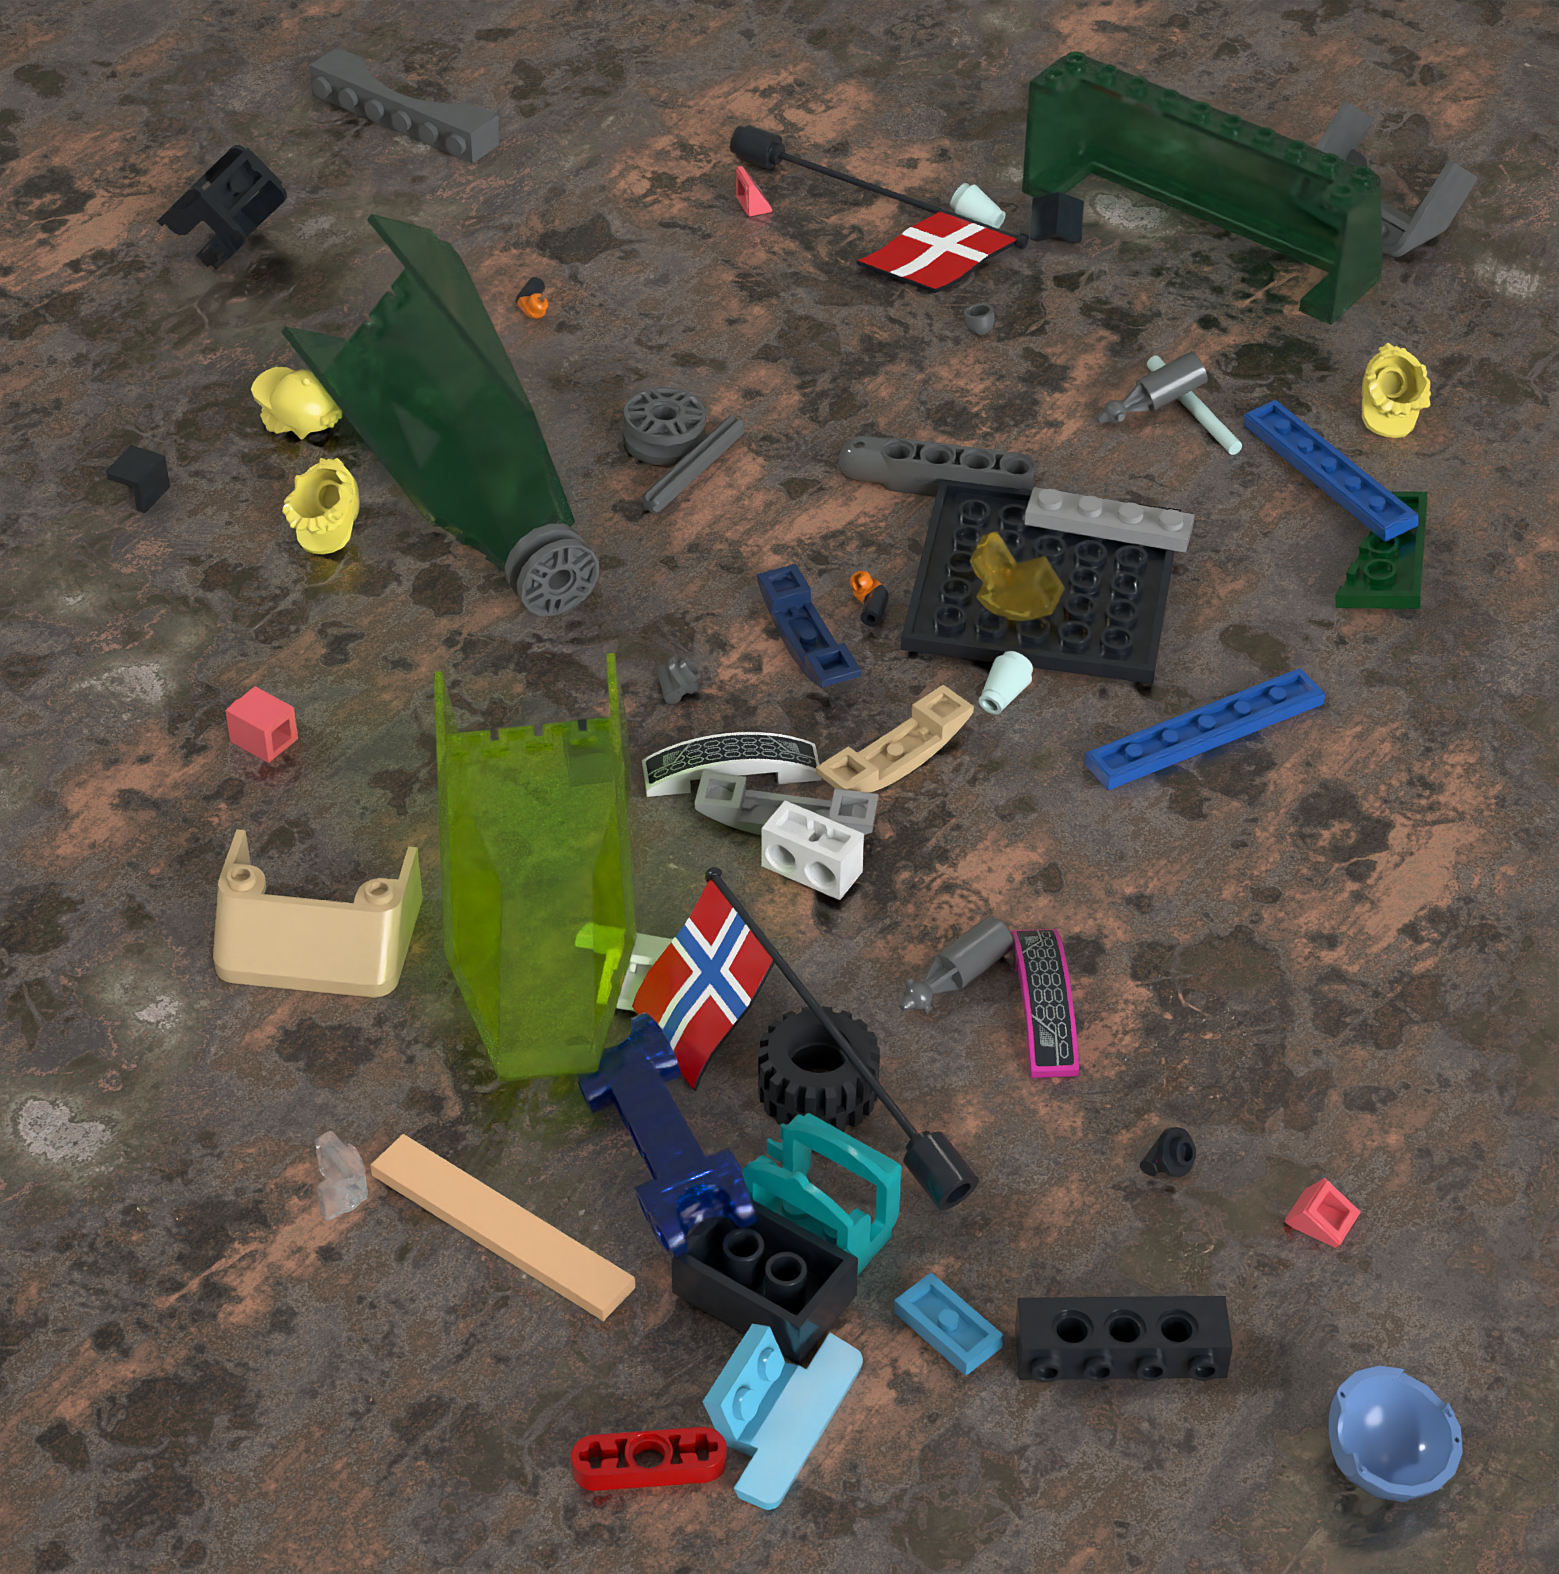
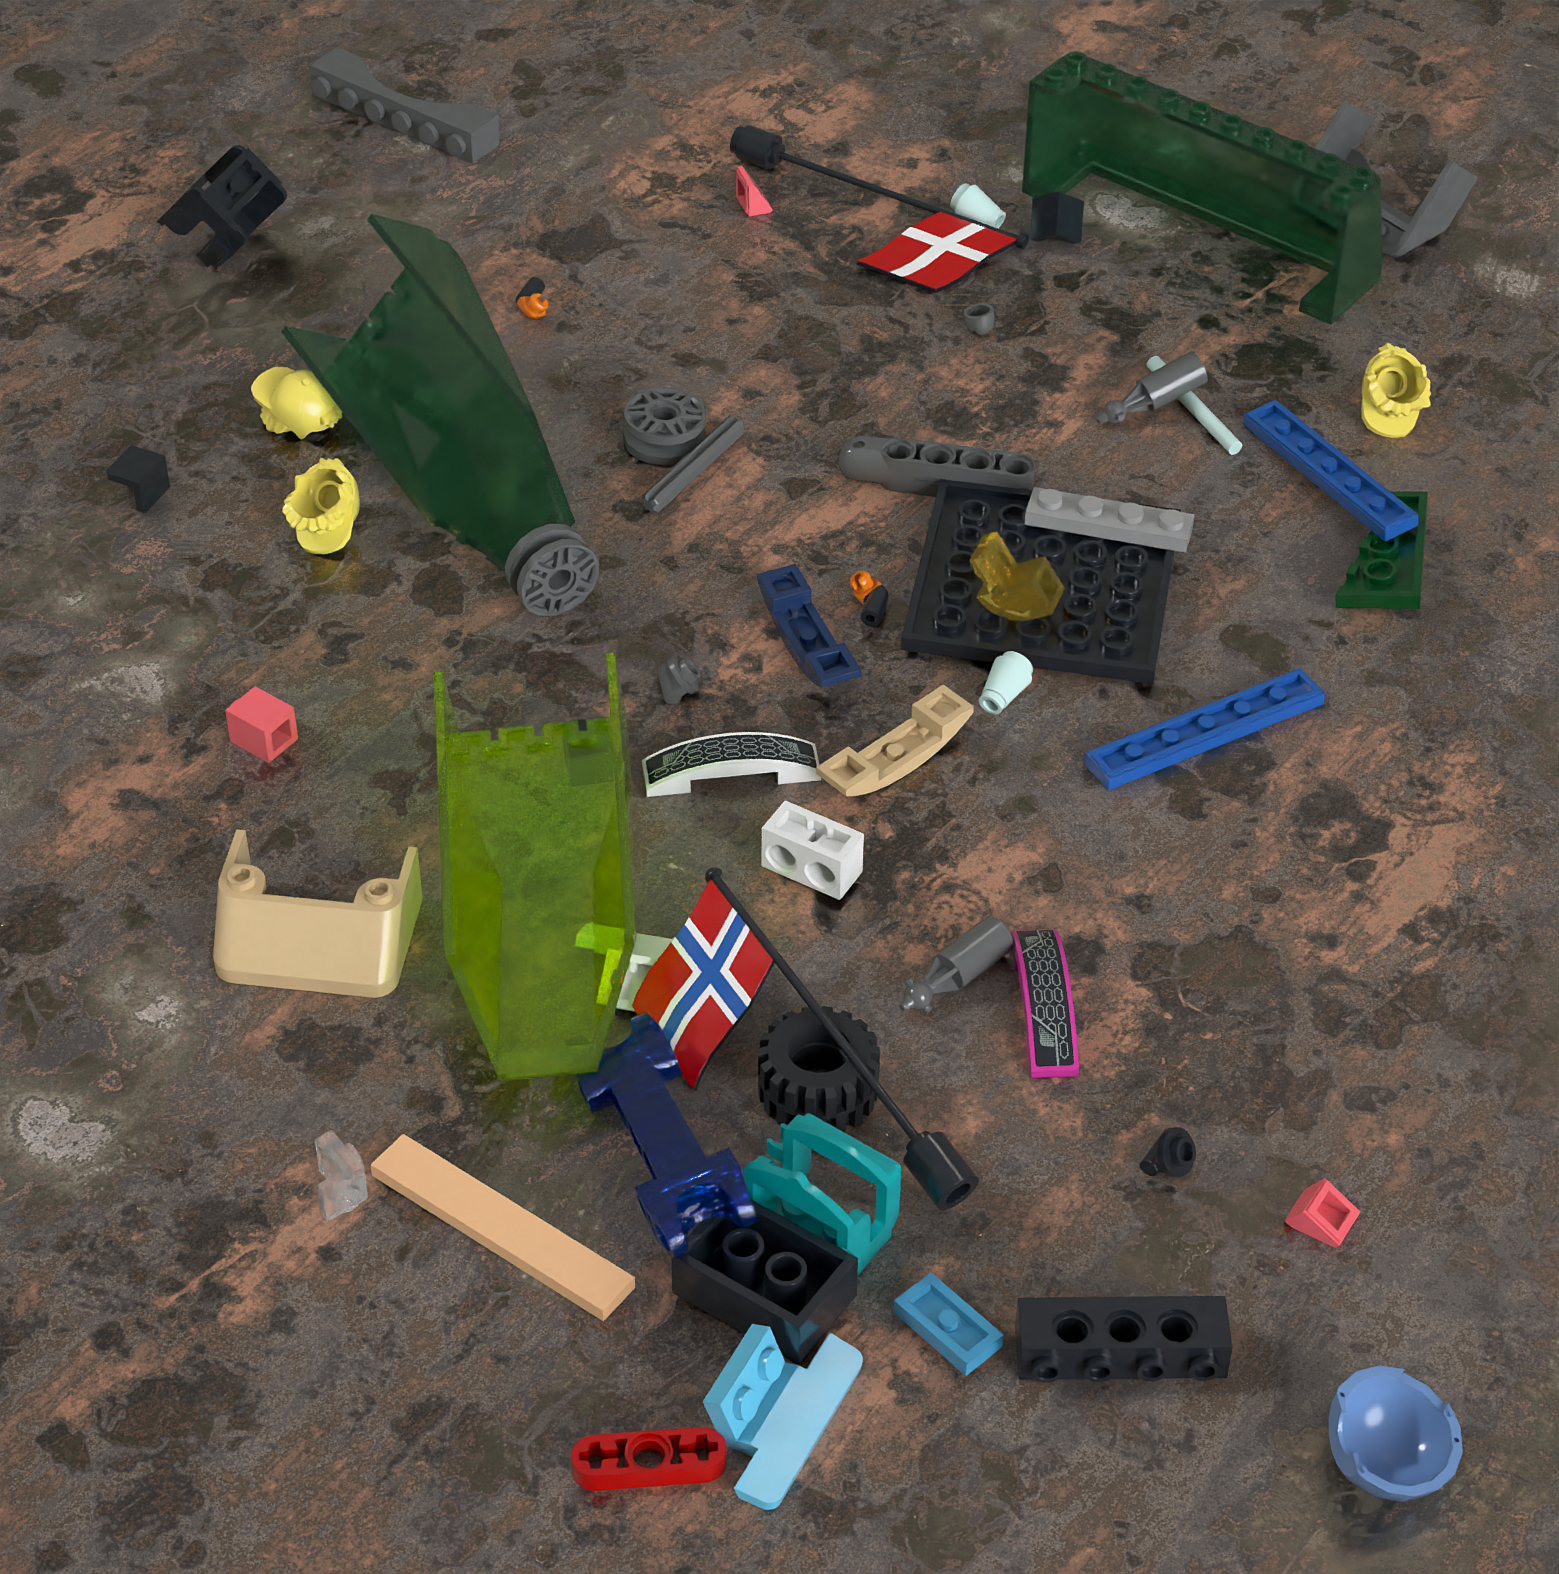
light grey slope [695,771,879,835] -> none

